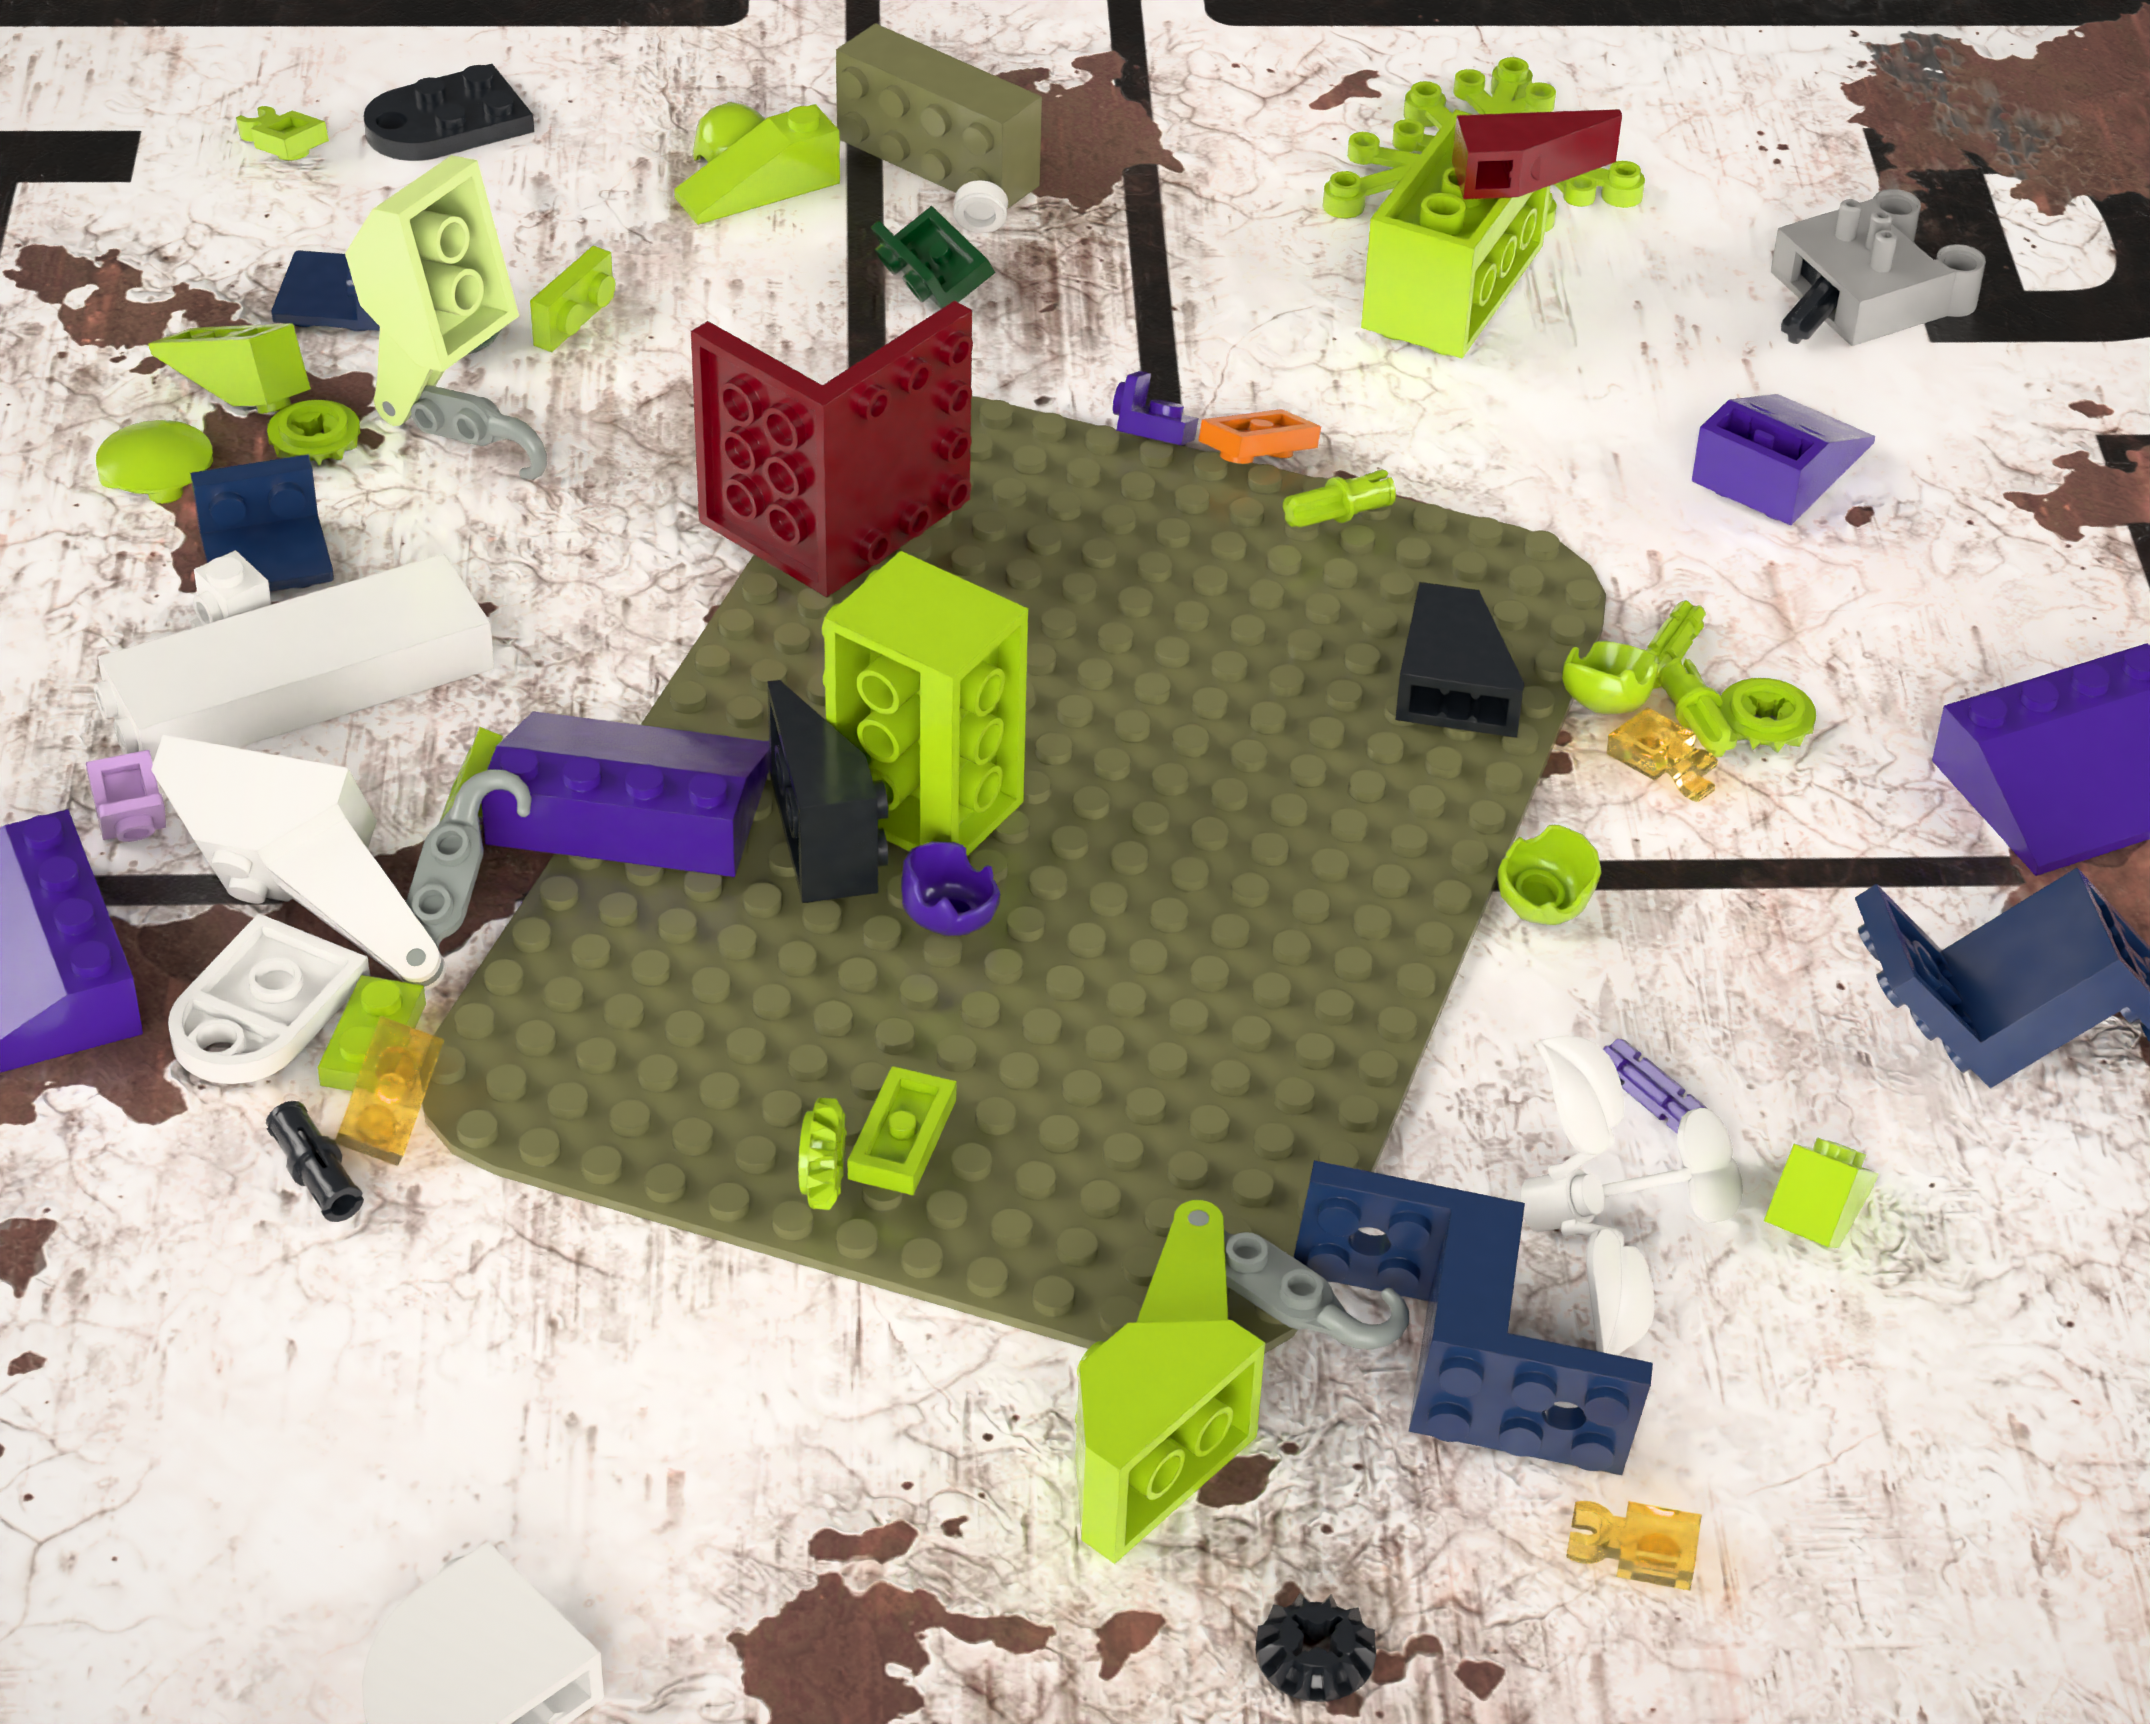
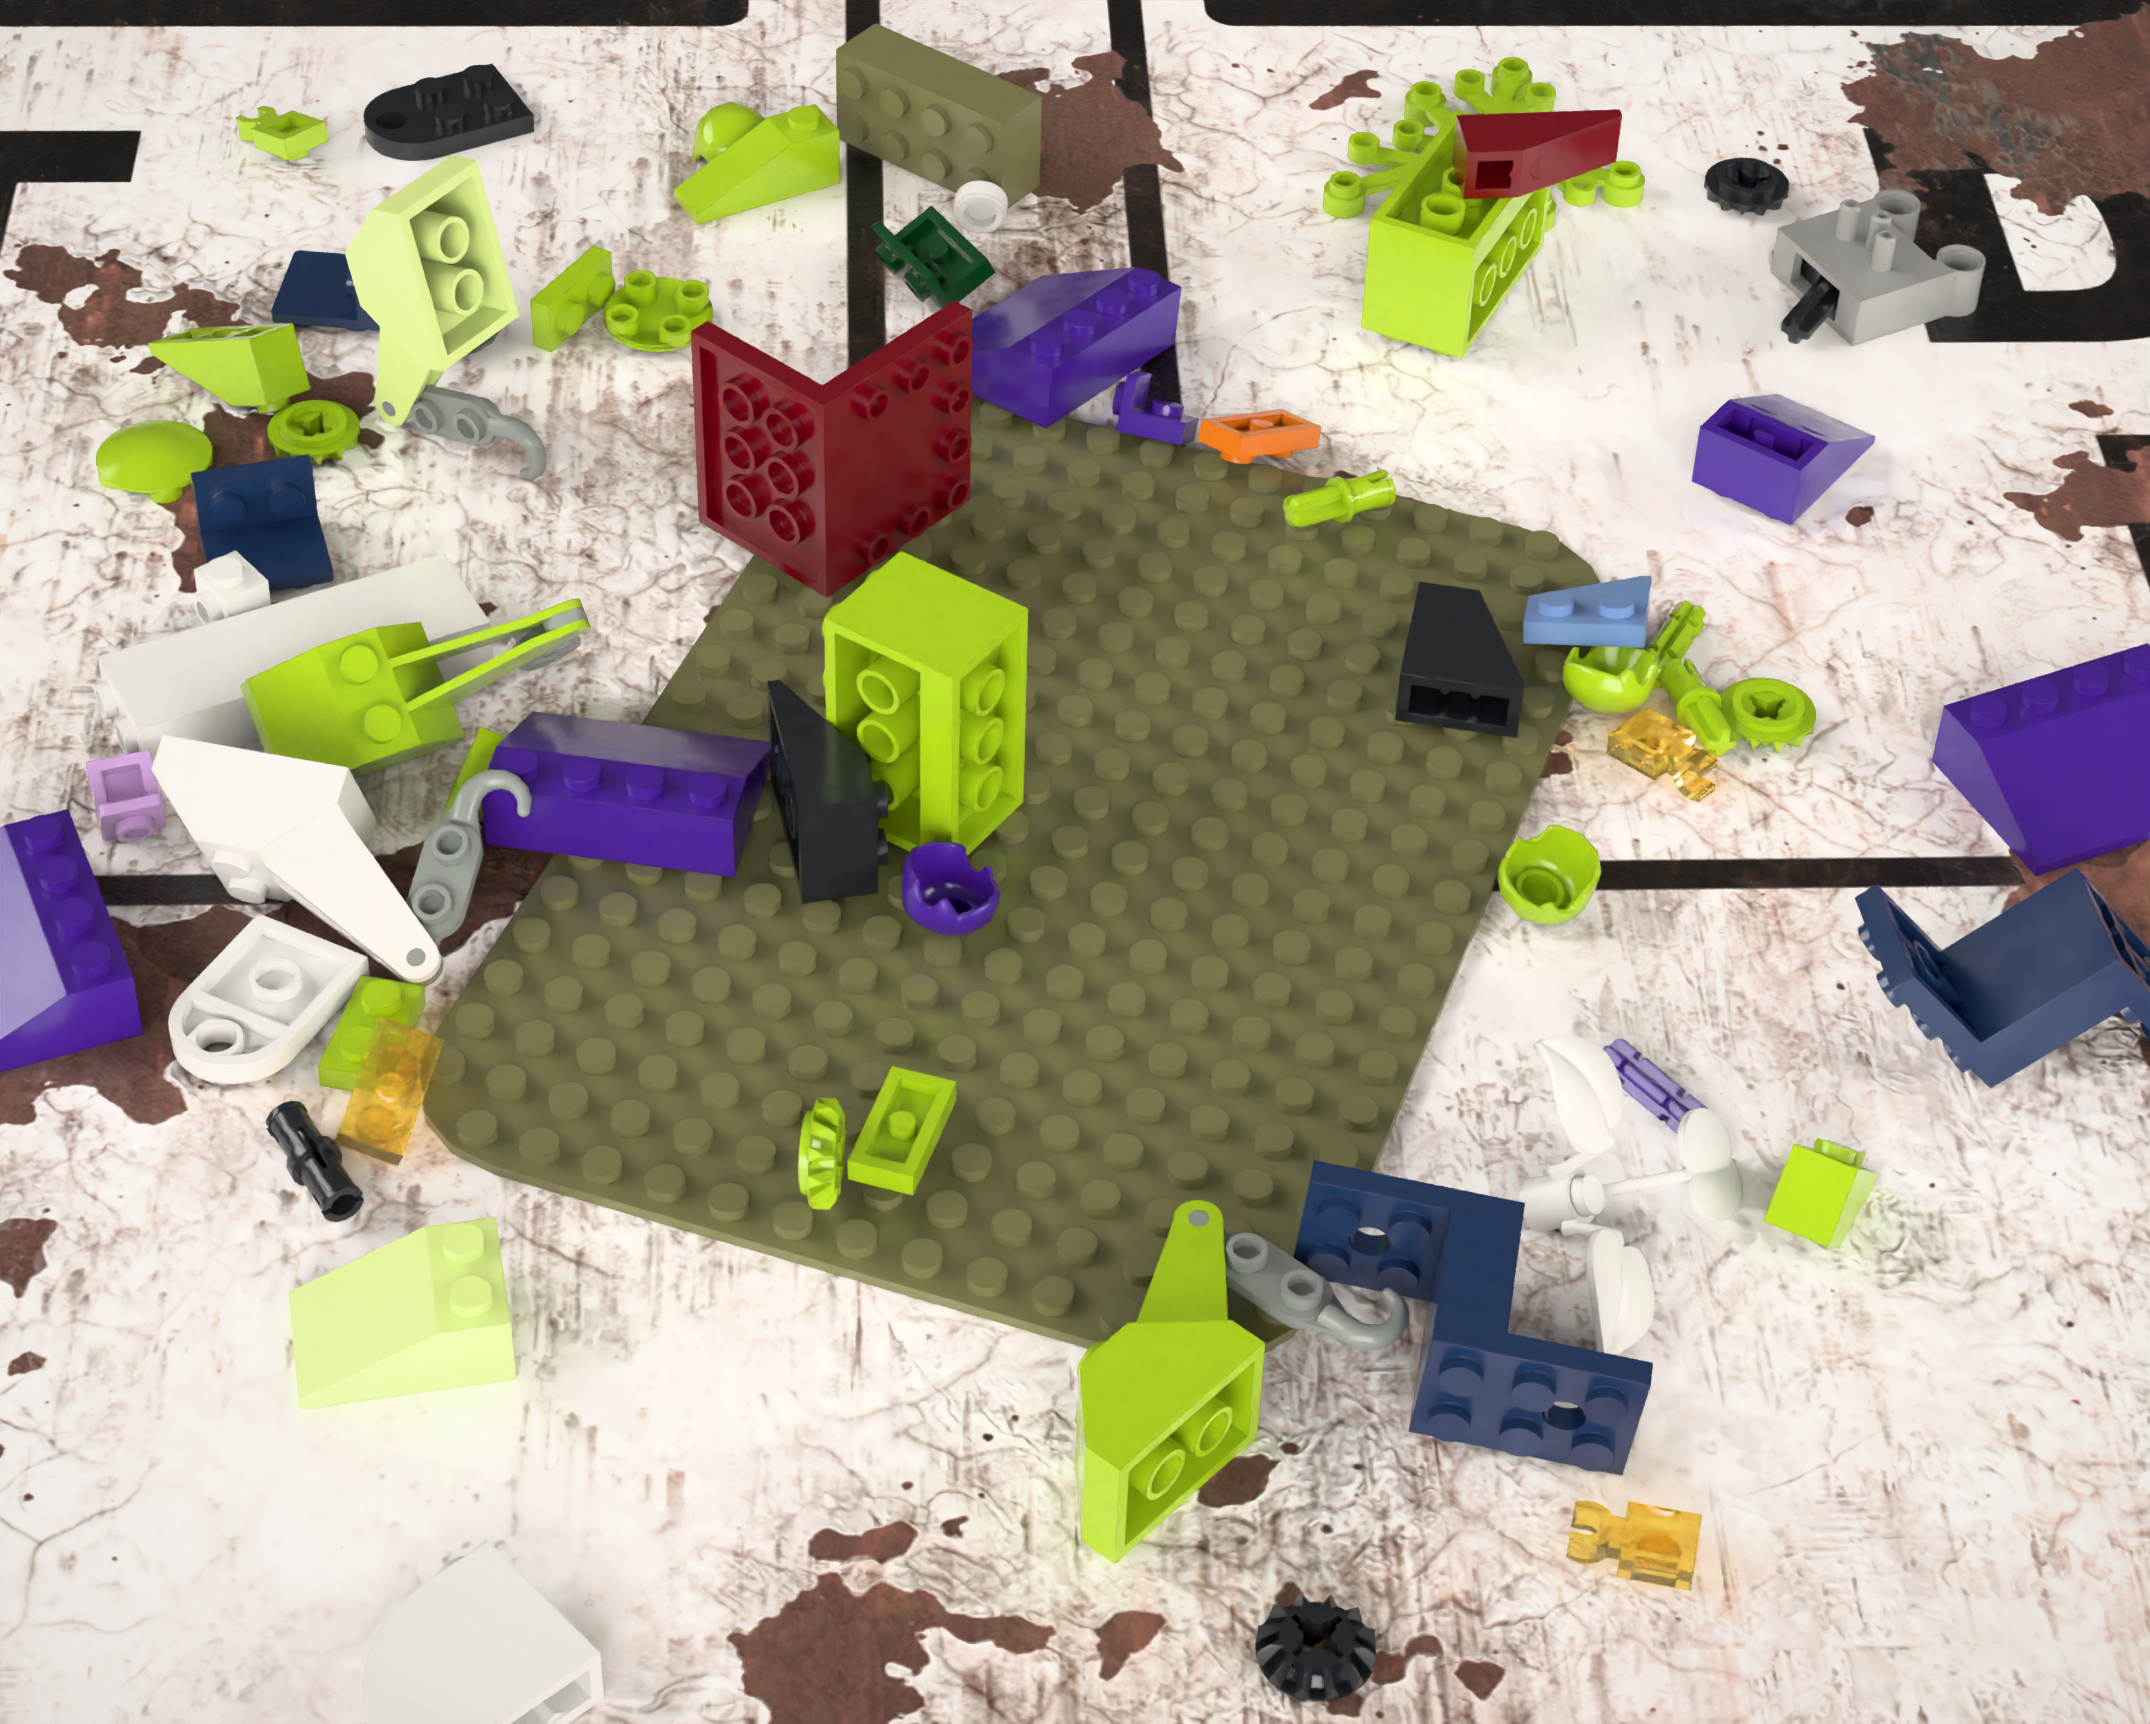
none -> lime slope [240,598,591,779]
none -> yellowish green slope [288,1217,517,1409]
none -> lime dish [603,270,713,352]
none -> dark purple slope [971,267,1182,428]
none -> medium blue wing [1523,576,1652,648]
none -> black gear [1704,157,1789,216]

